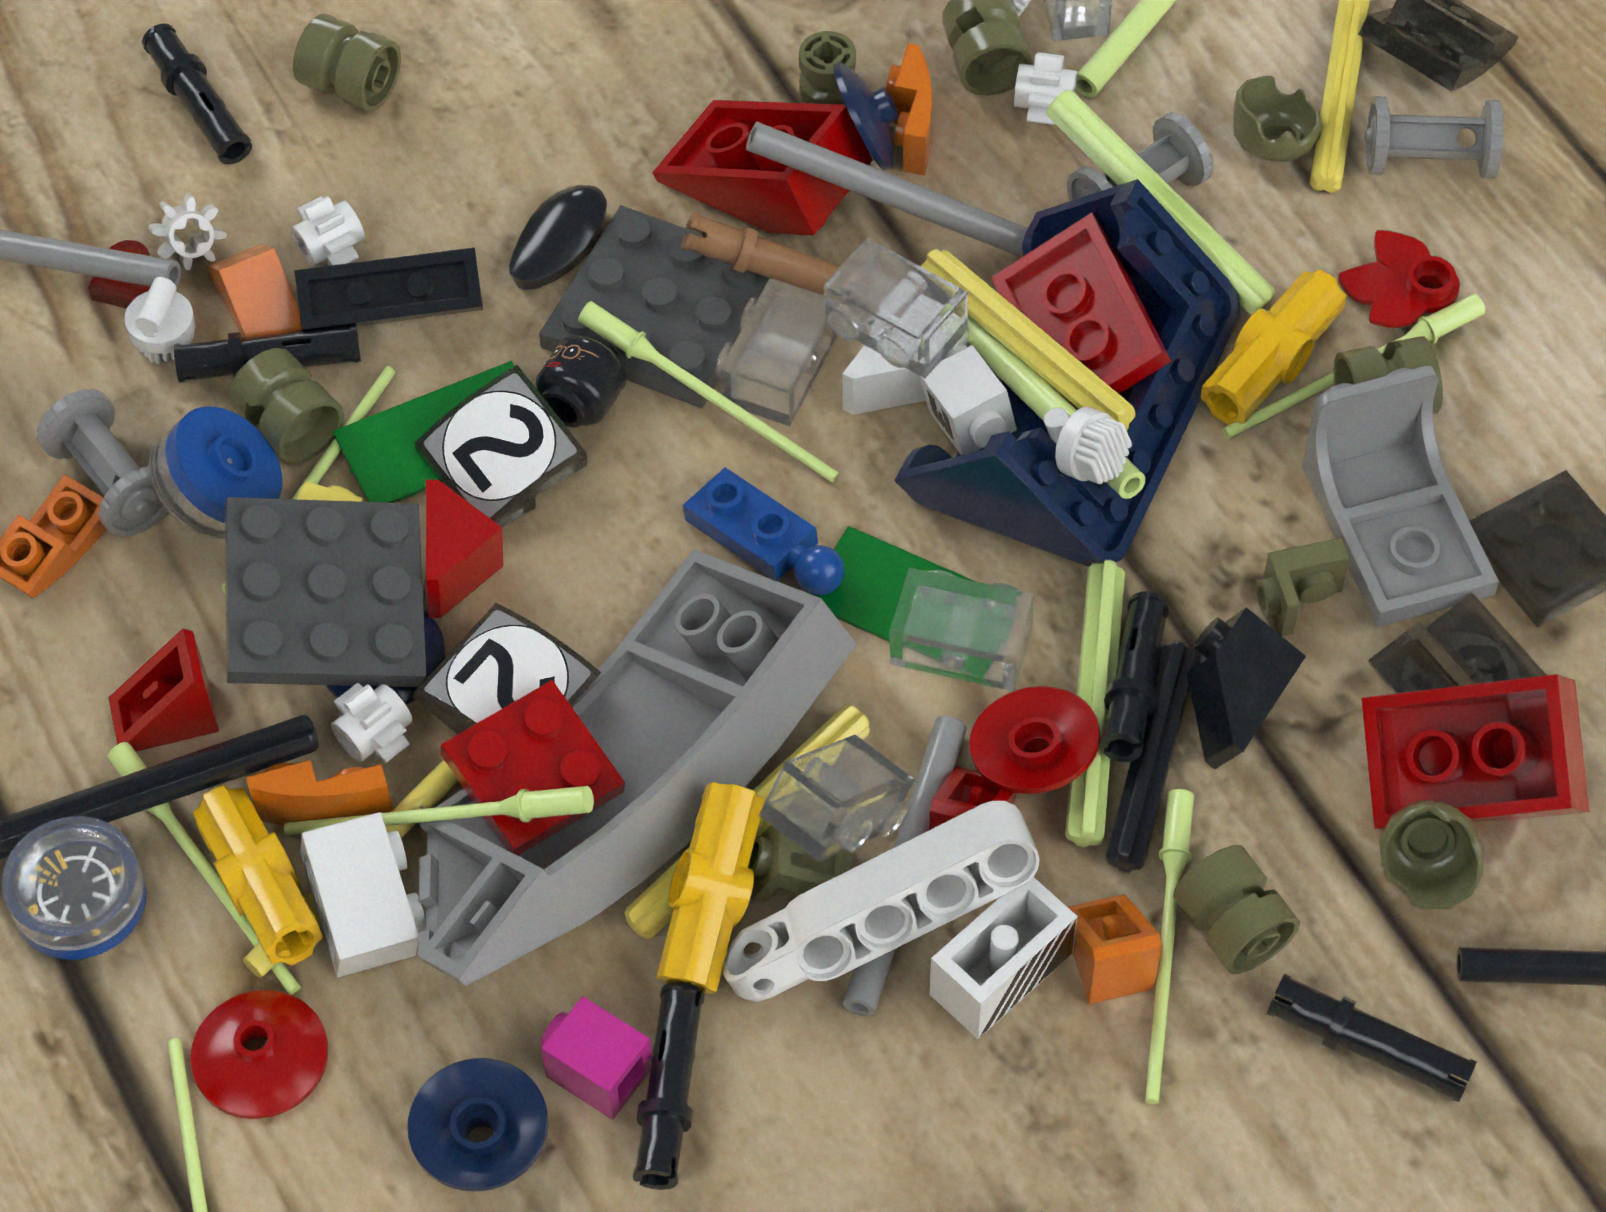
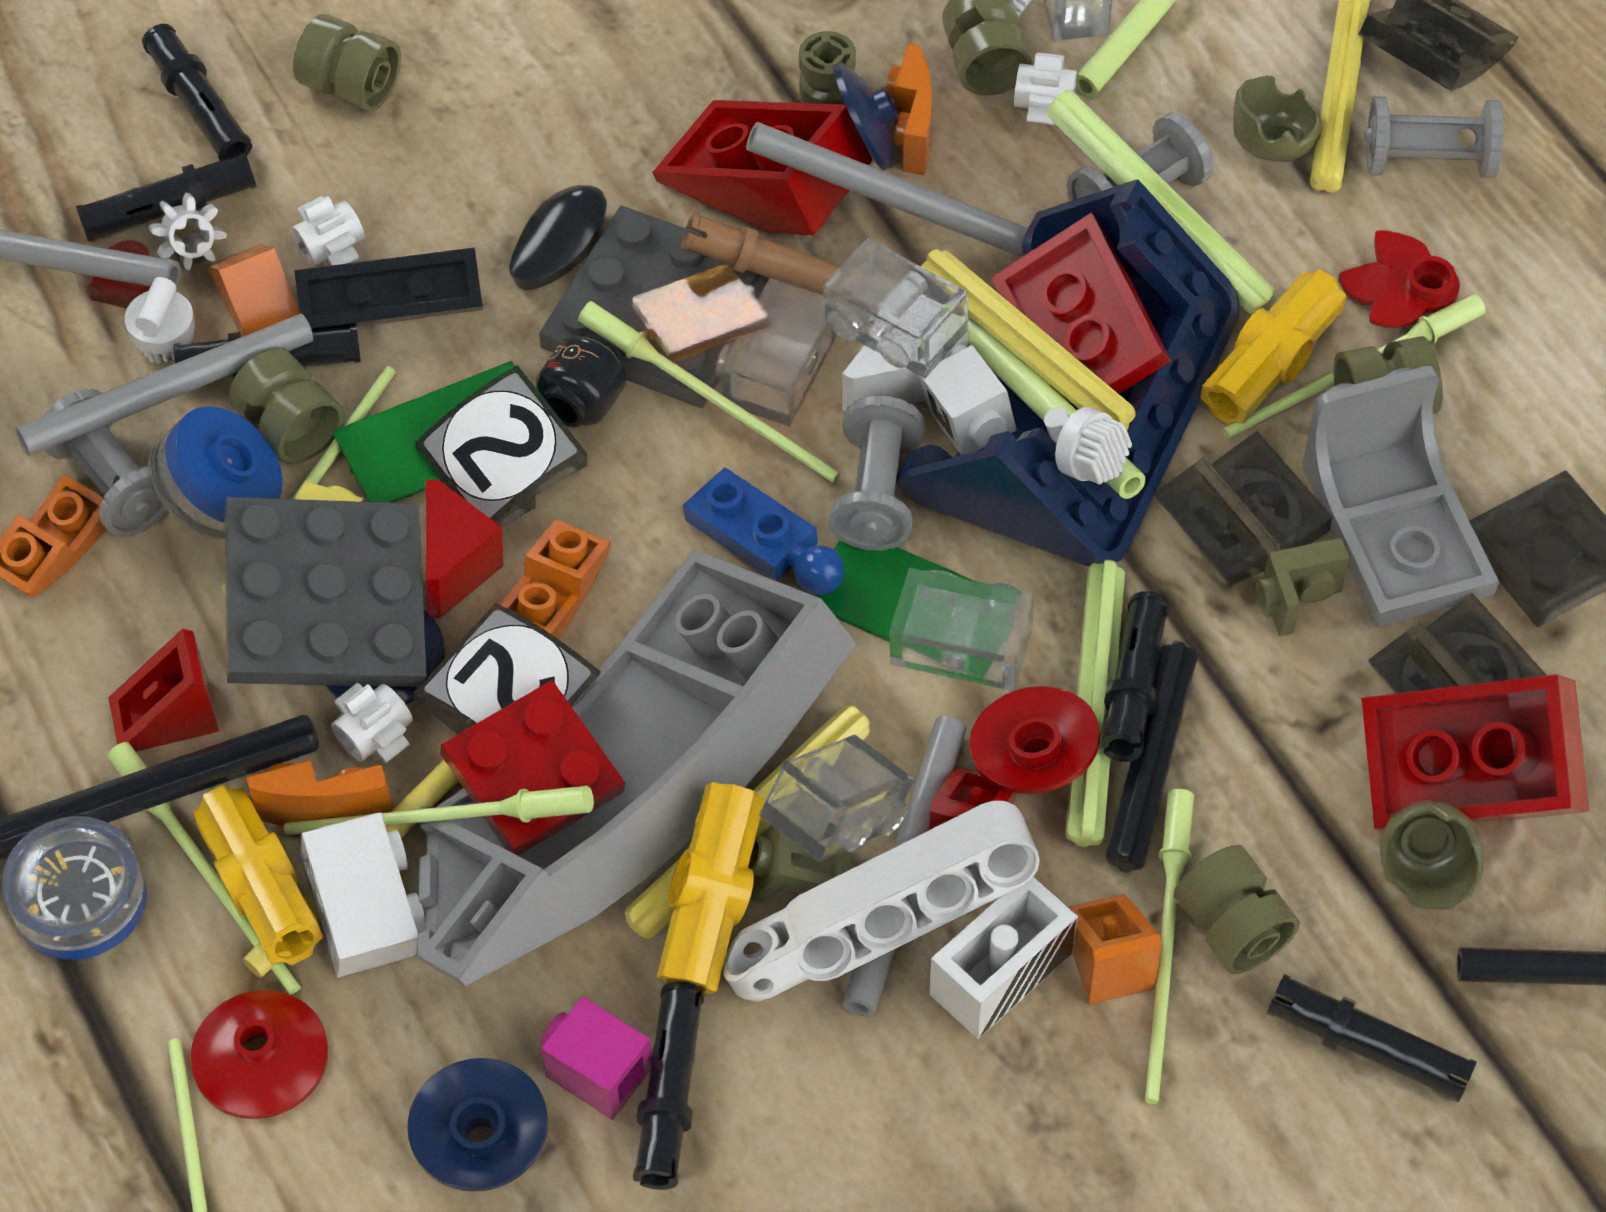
black slope [1186,607,1306,769] -> none
none -> light grey piece [16,313,313,457]
none -> black pin [76,152,257,242]
none -> orange slope [495,519,611,644]
none -> clear orange piece [631,263,770,363]
none -> light grey hose [829,395,925,551]
none -> clear smoke slope [1154,431,1333,586]

